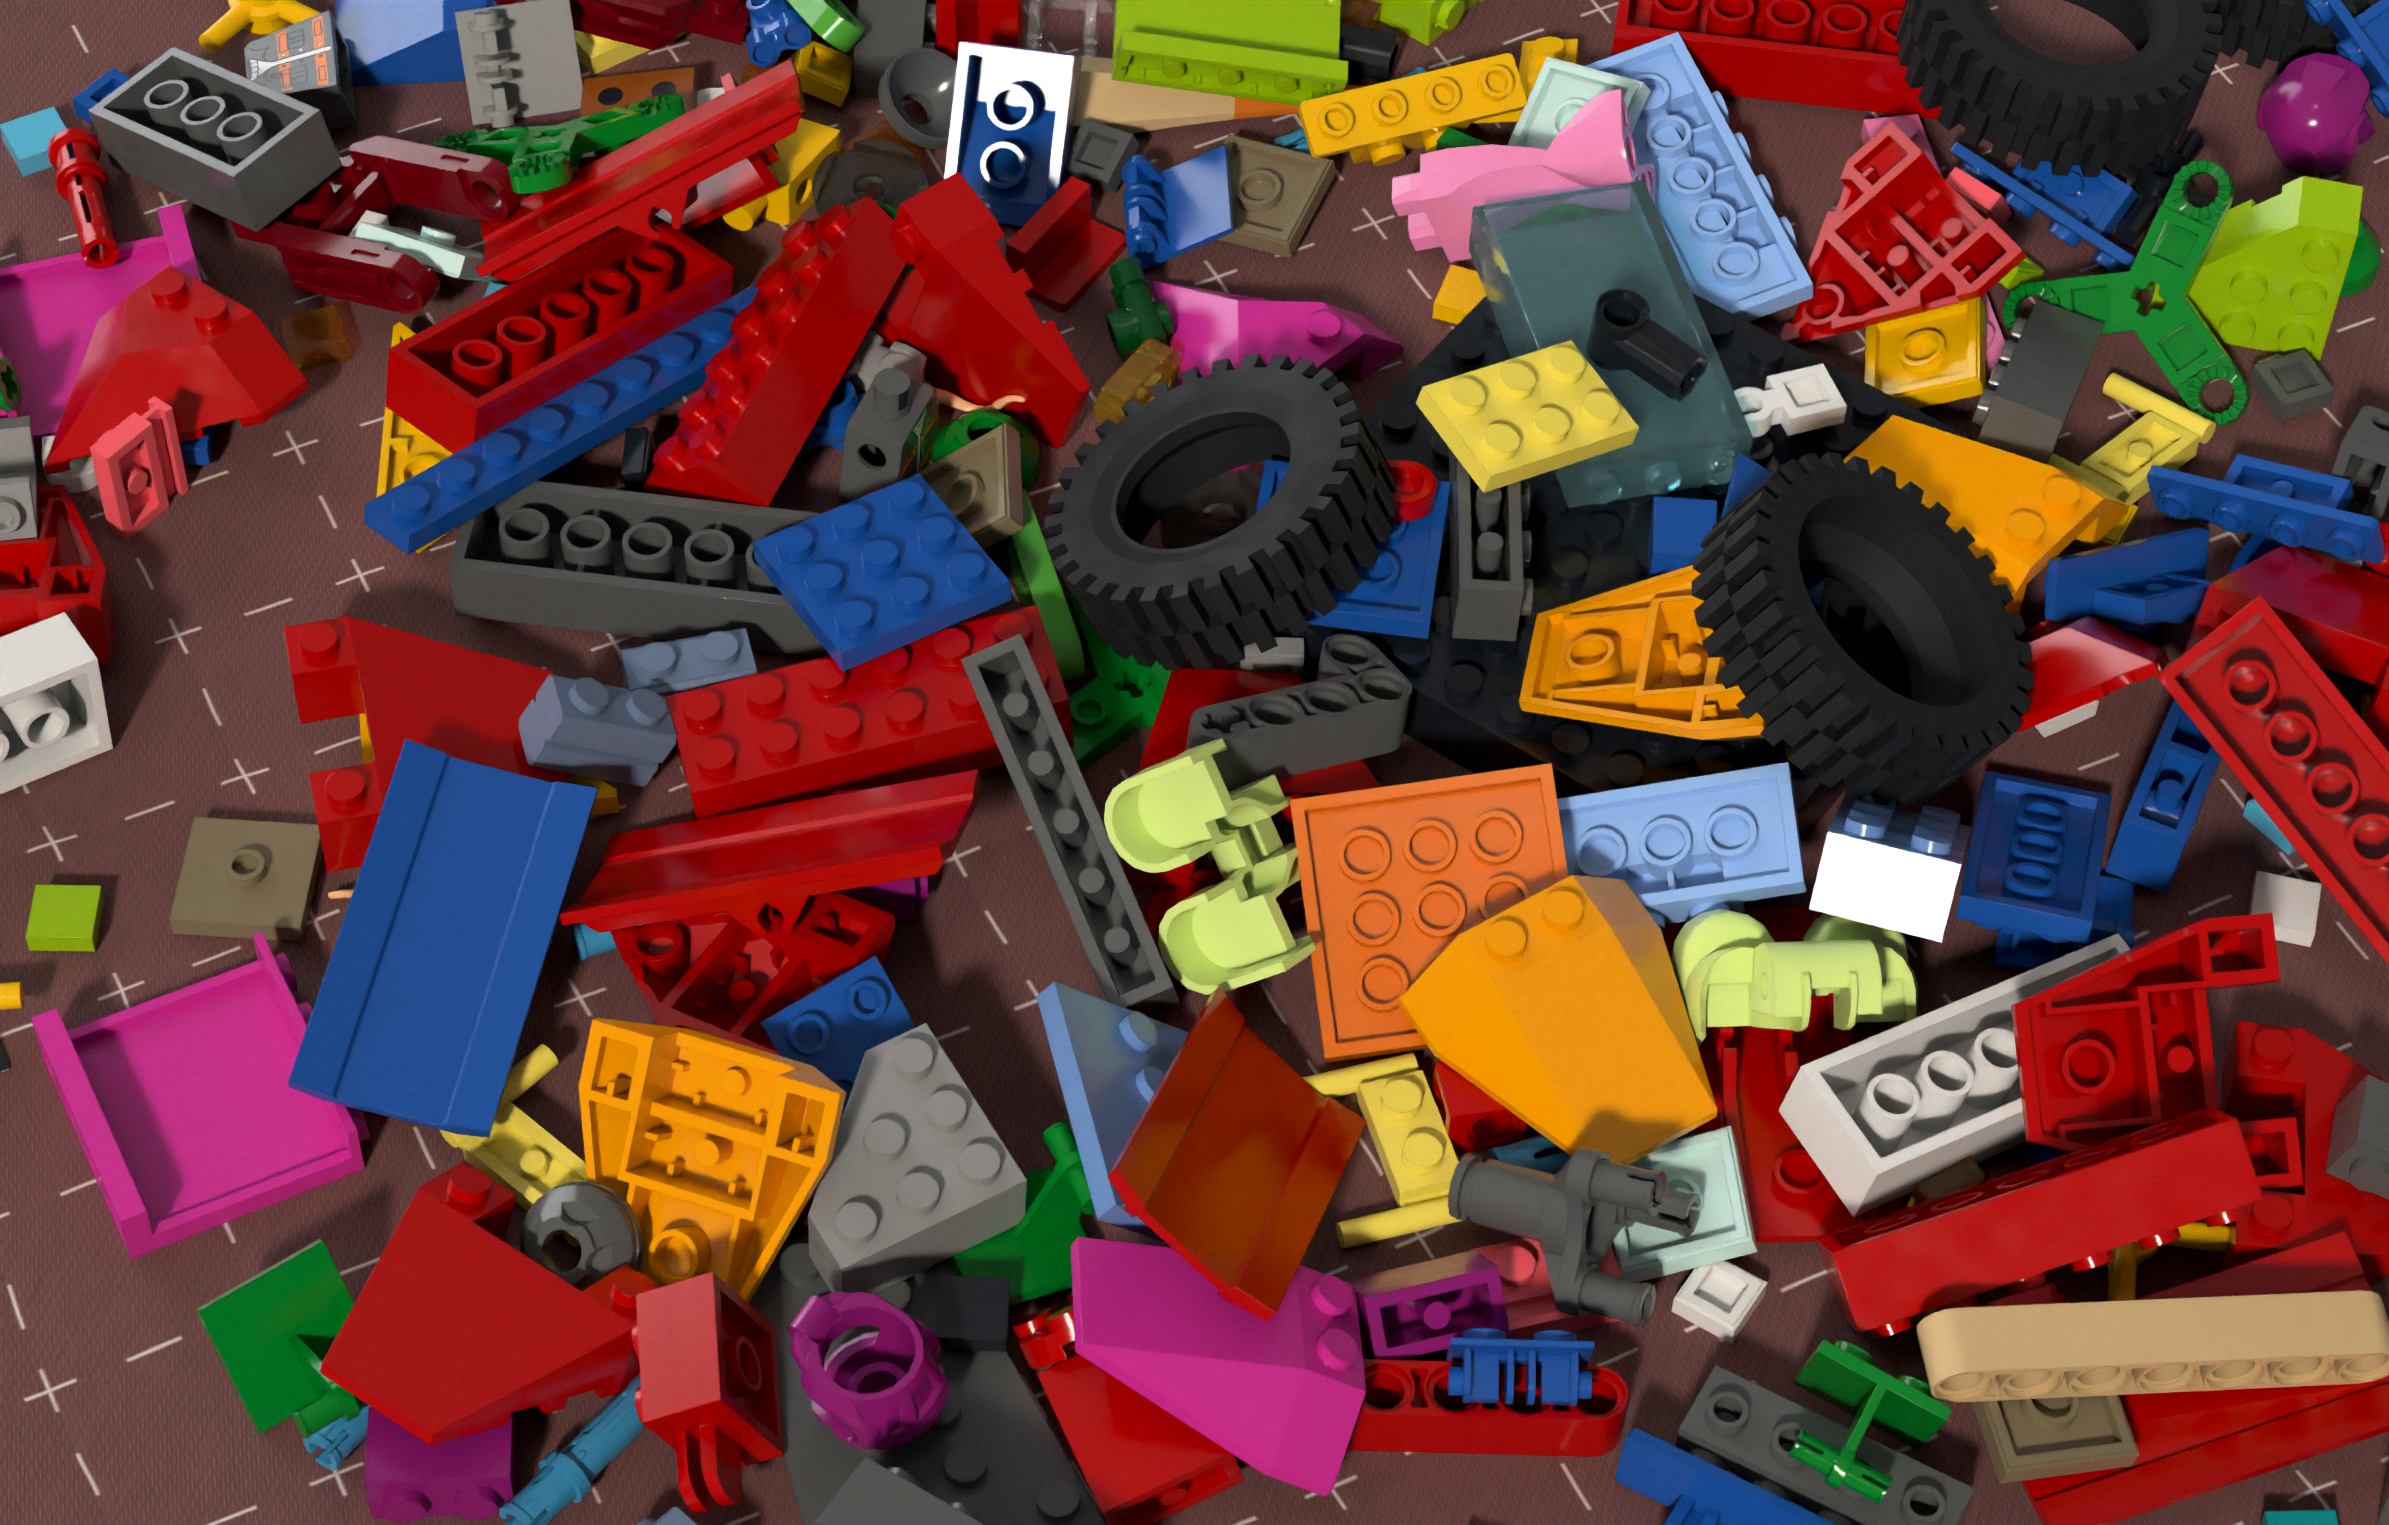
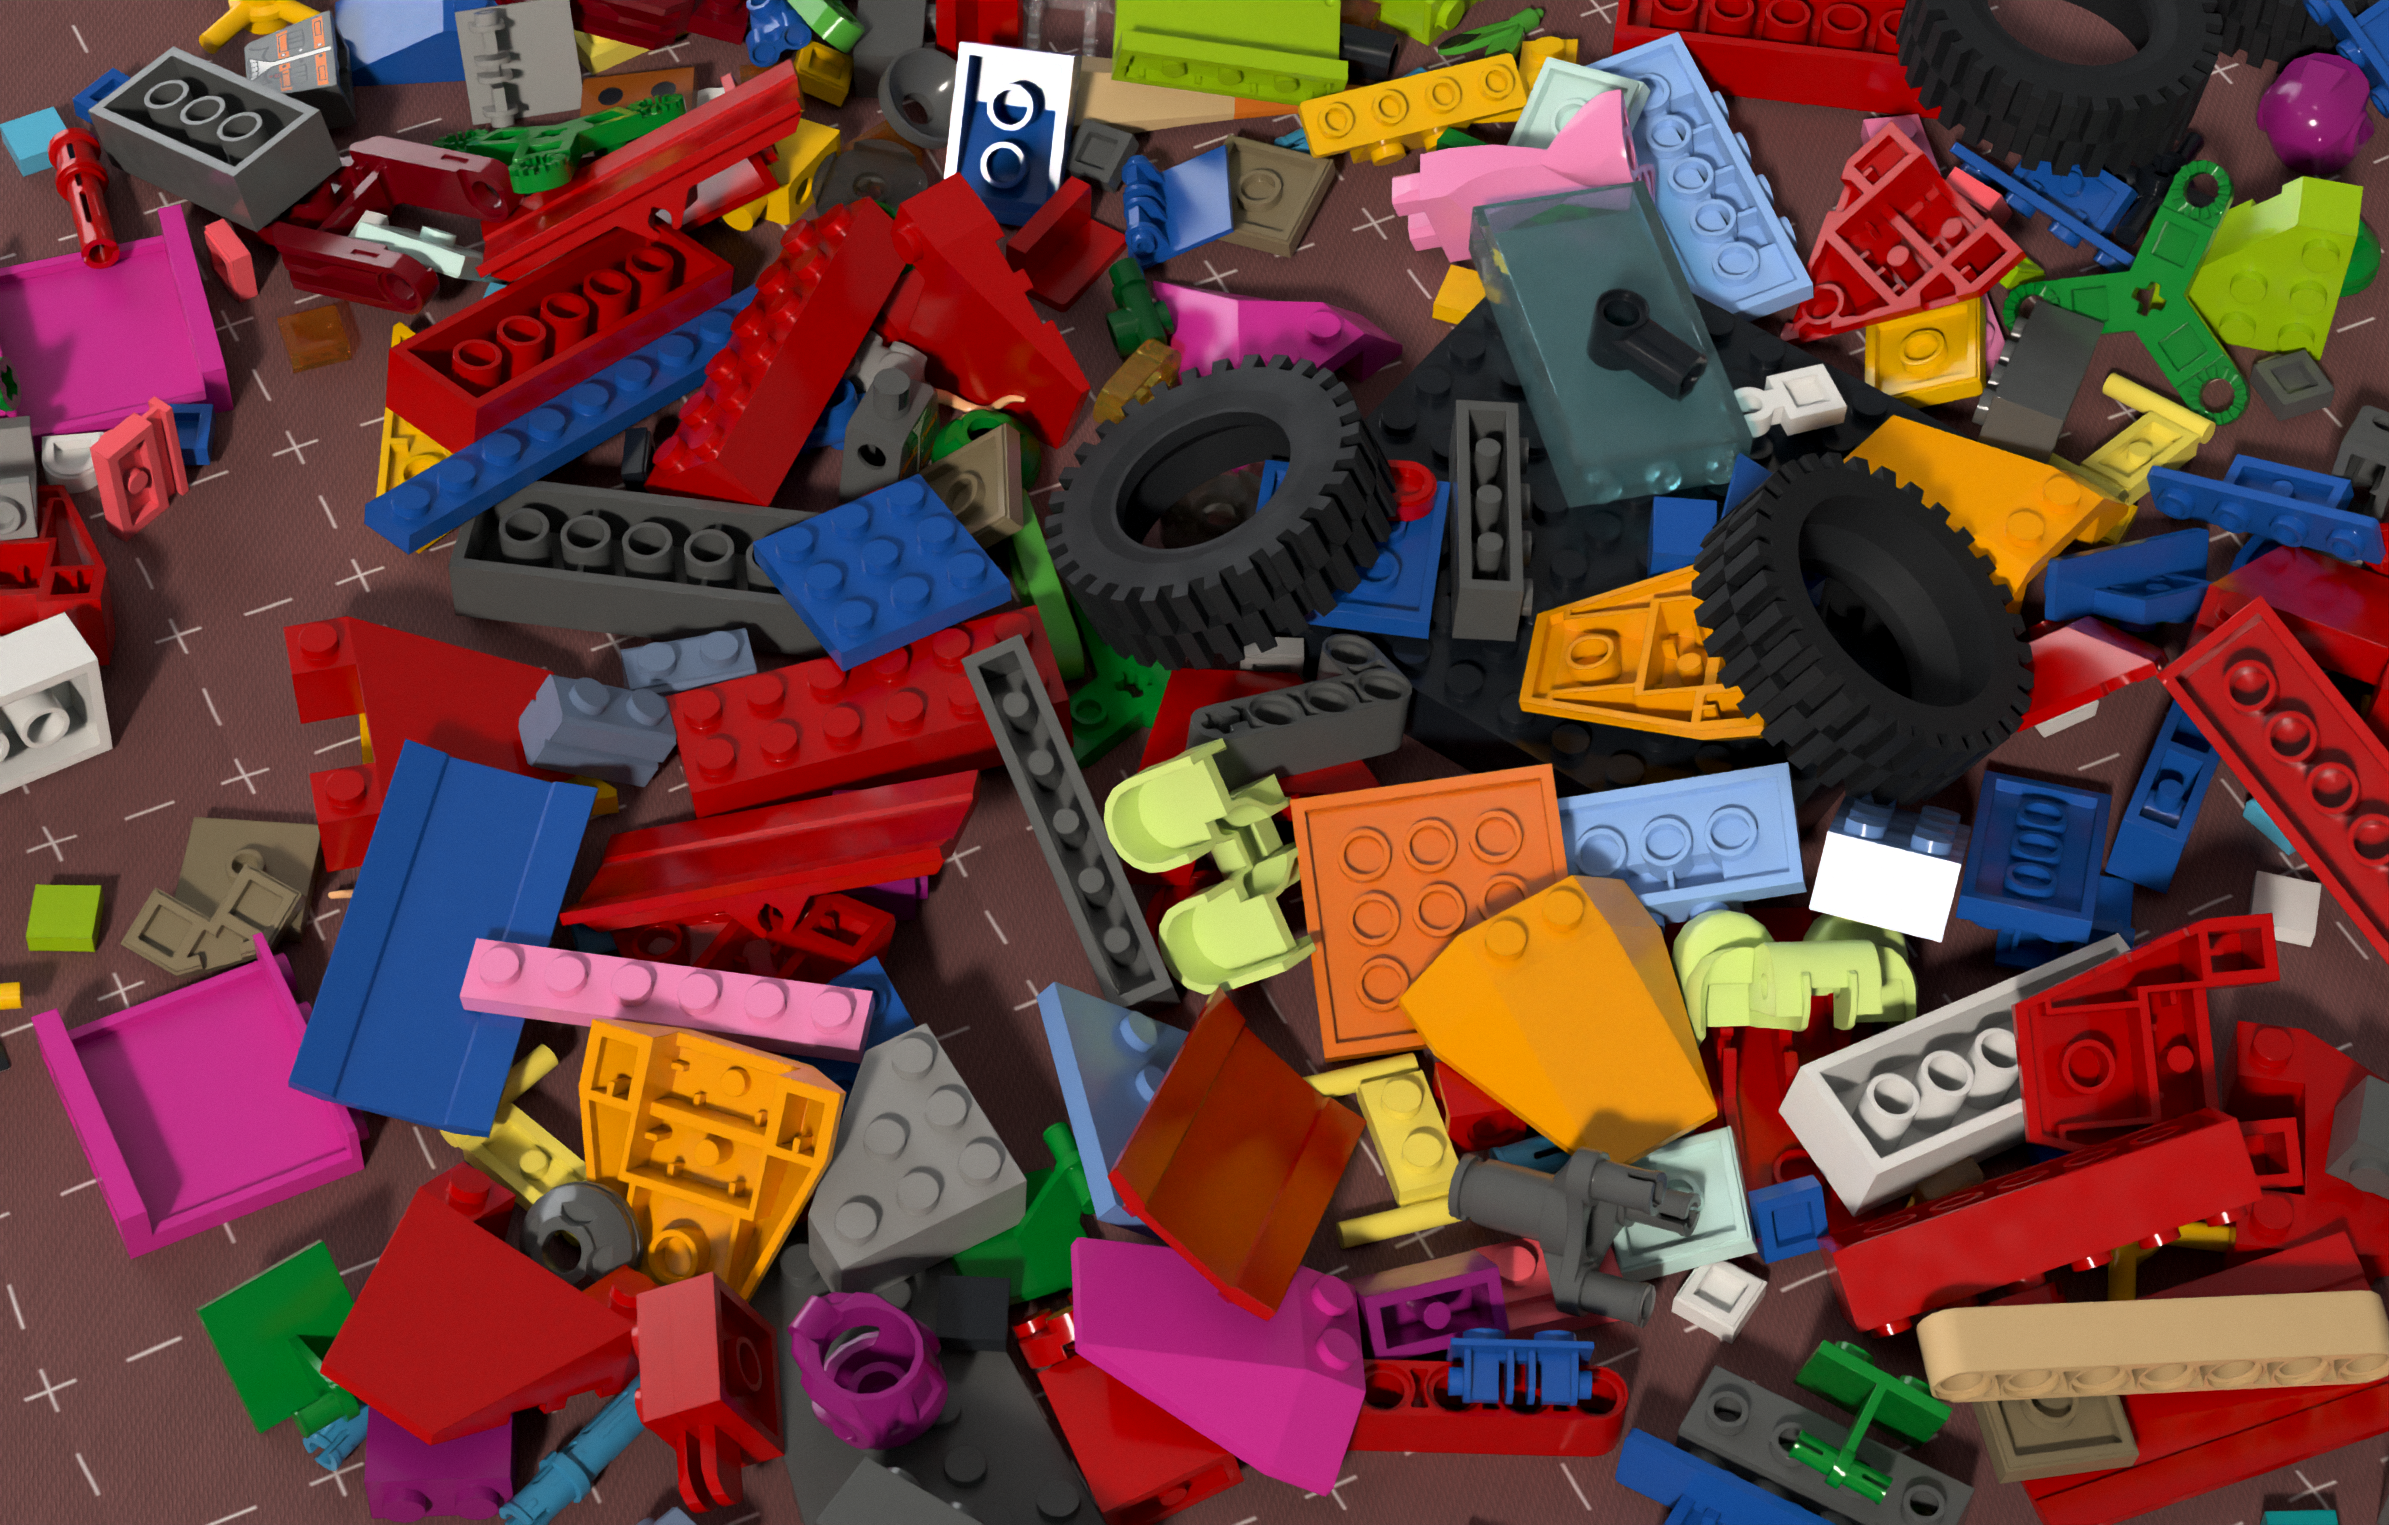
red wedge [44,265,309,475] -> none
light yellow plate [1416,340,1640,493] -> none
none -> dark tan tile [120,862,306,980]
none -> coral tile [204,218,258,303]
none -> bright pink plate [459,938,875,1064]
none -> bright green piece [1438,8,1544,59]
none -> blue plate [1748,1175,1829,1264]

